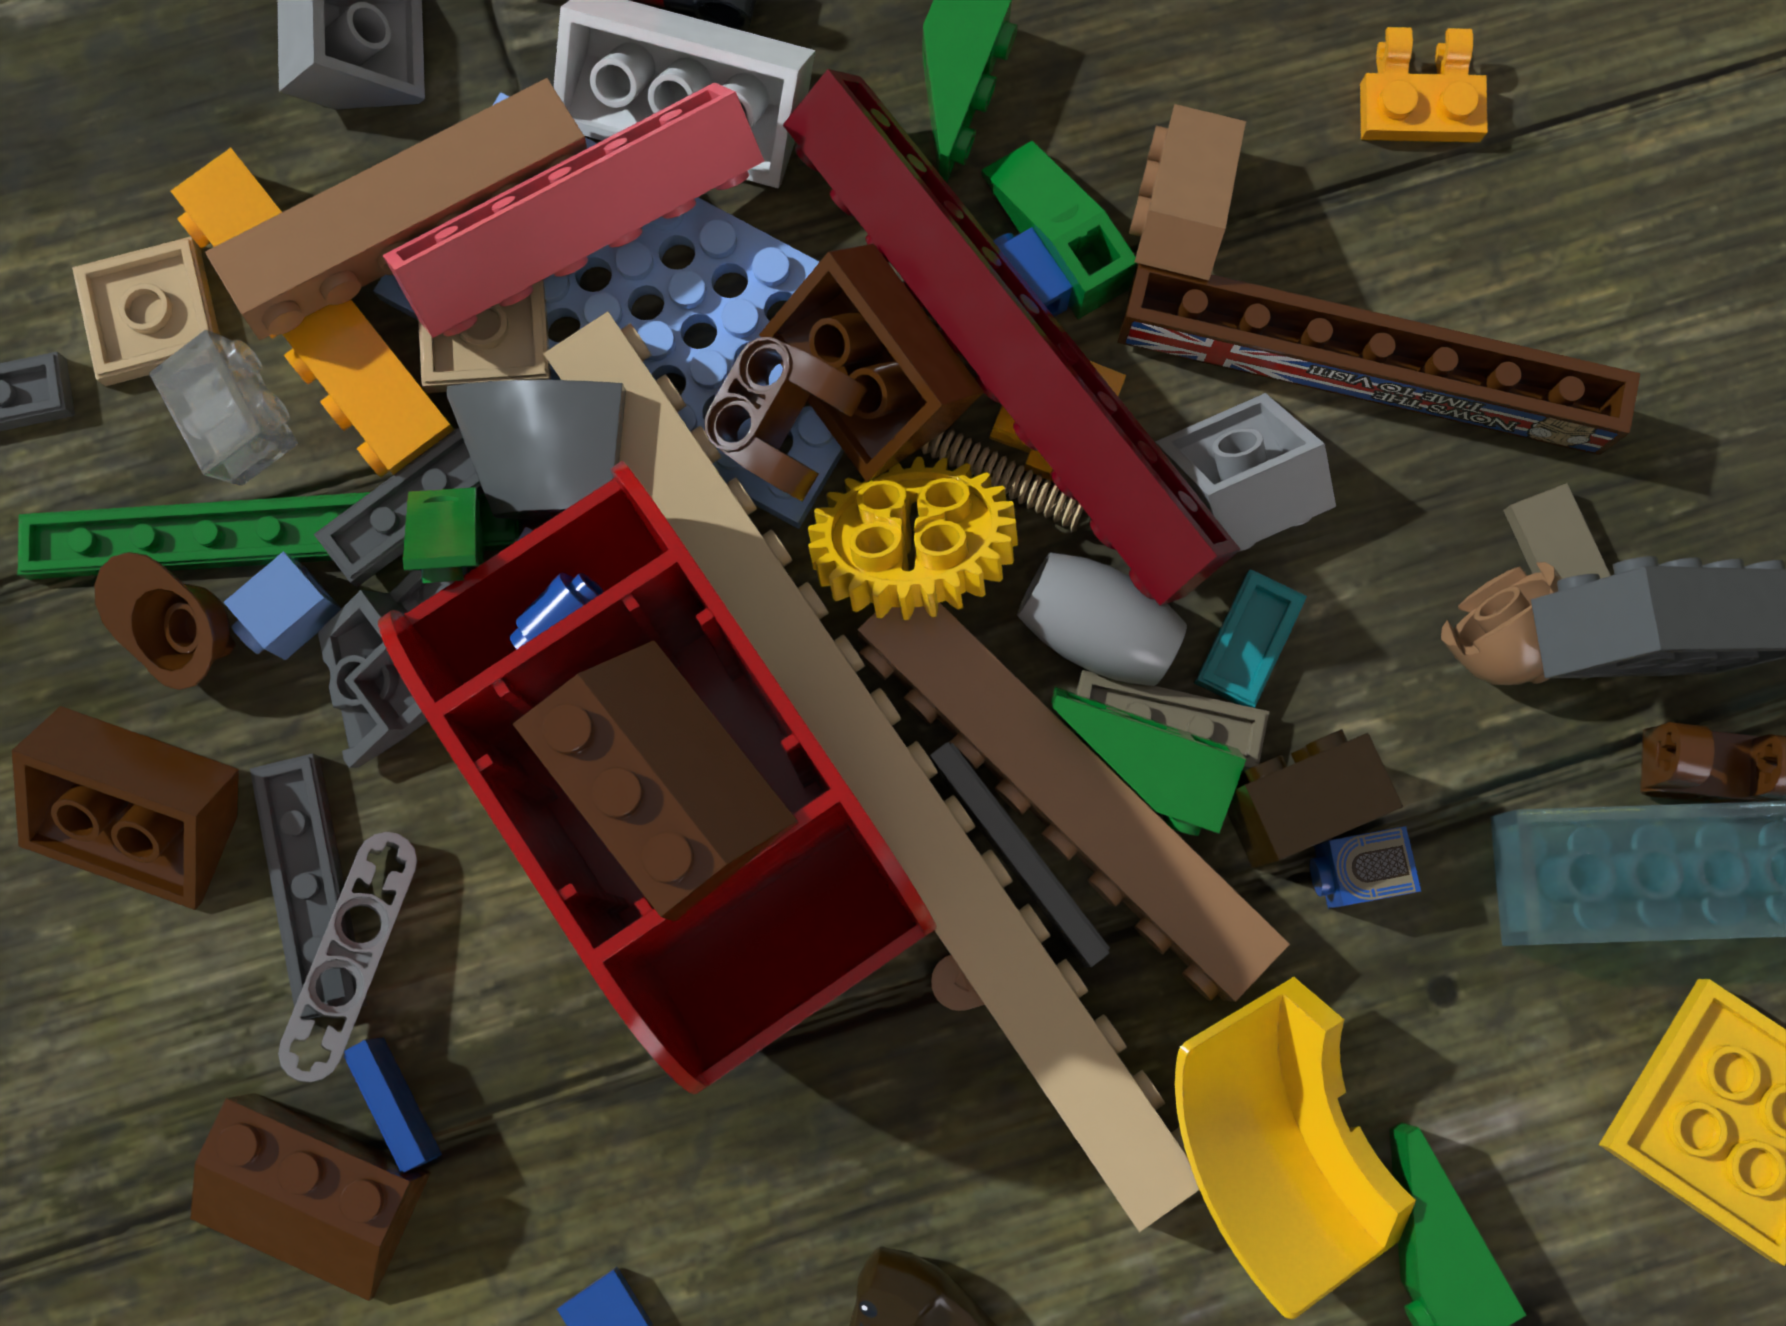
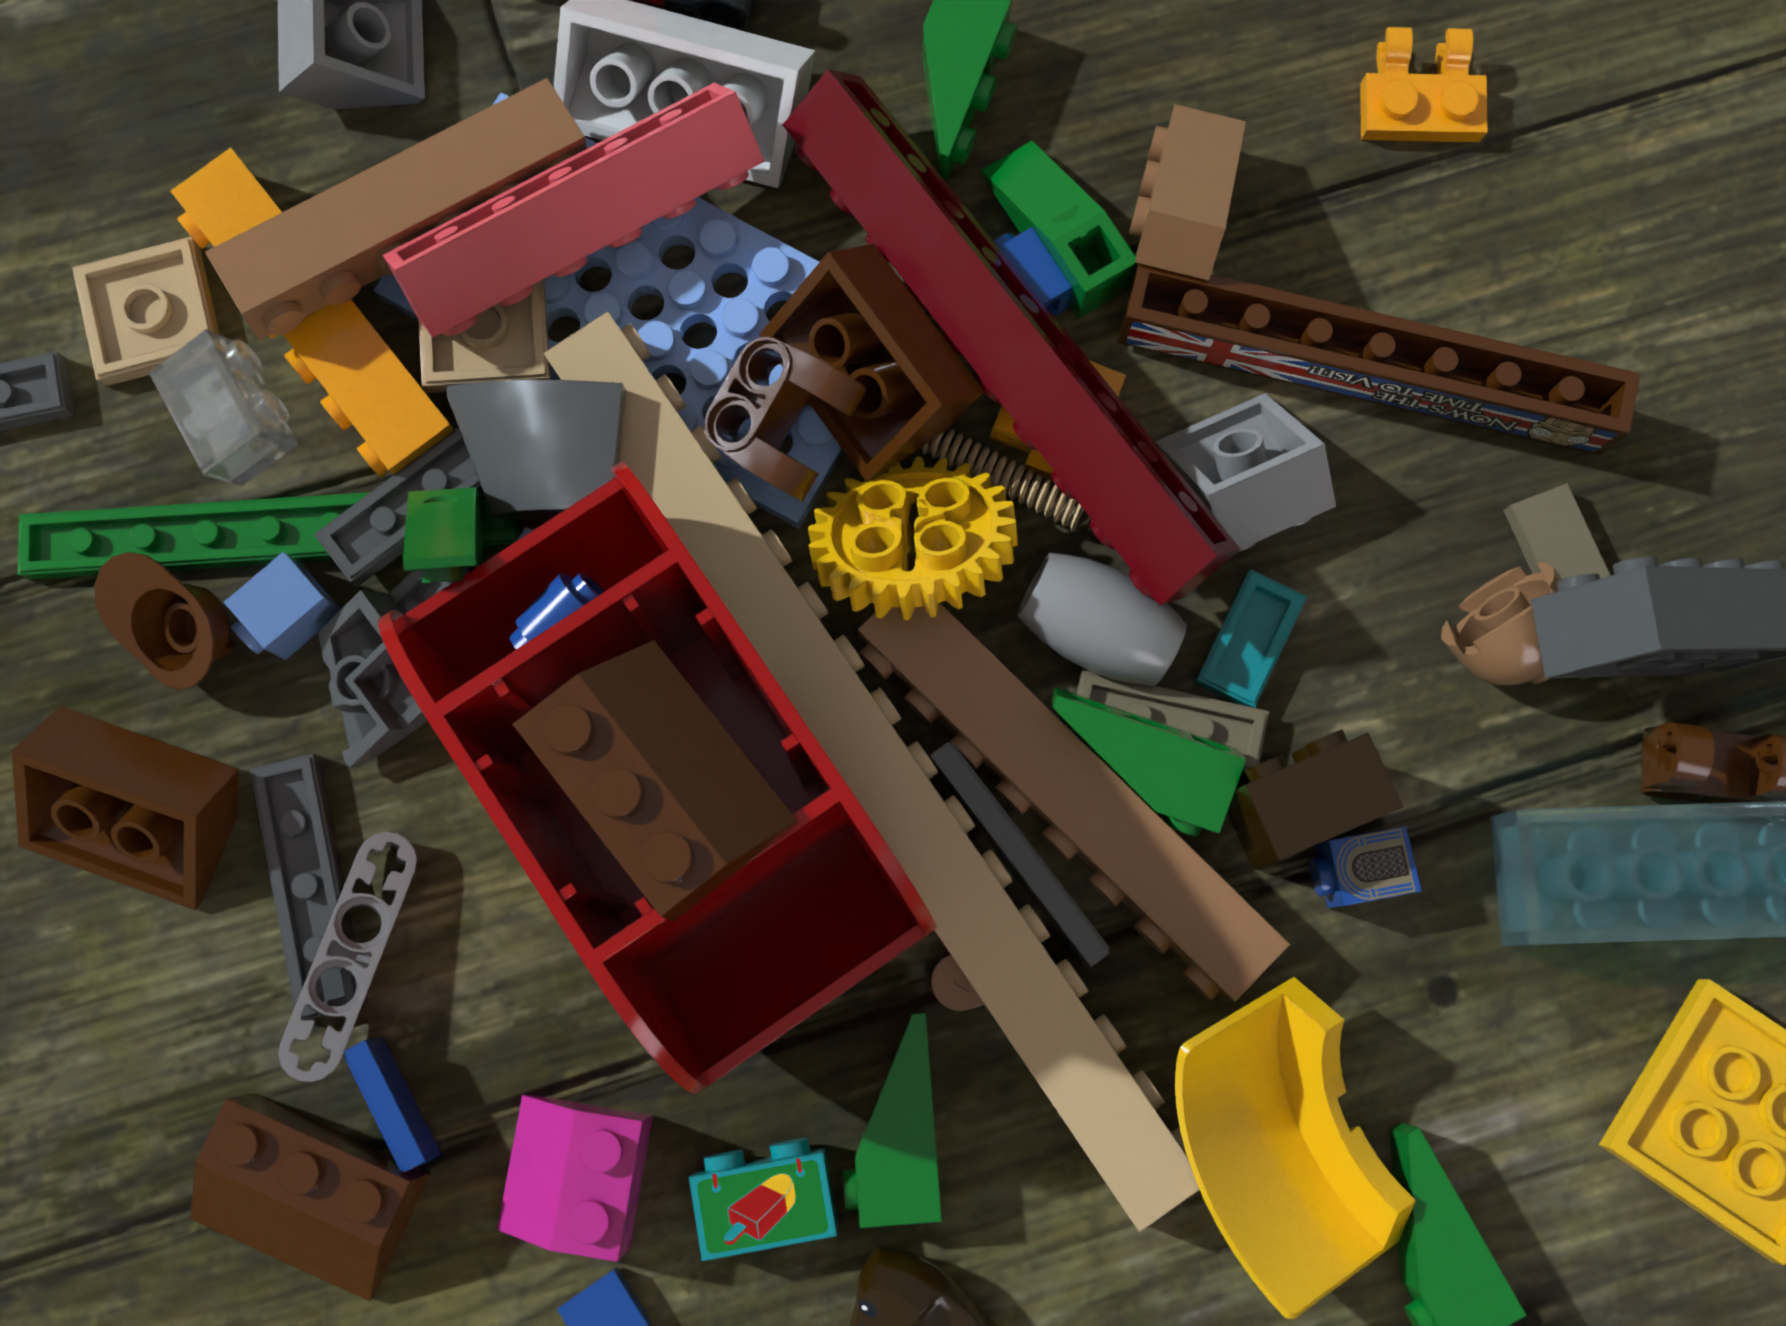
none -> dark pink slope [497,1094,653,1262]
none -> brick [689,1138,839,1261]
none -> green slope [843,1012,942,1228]

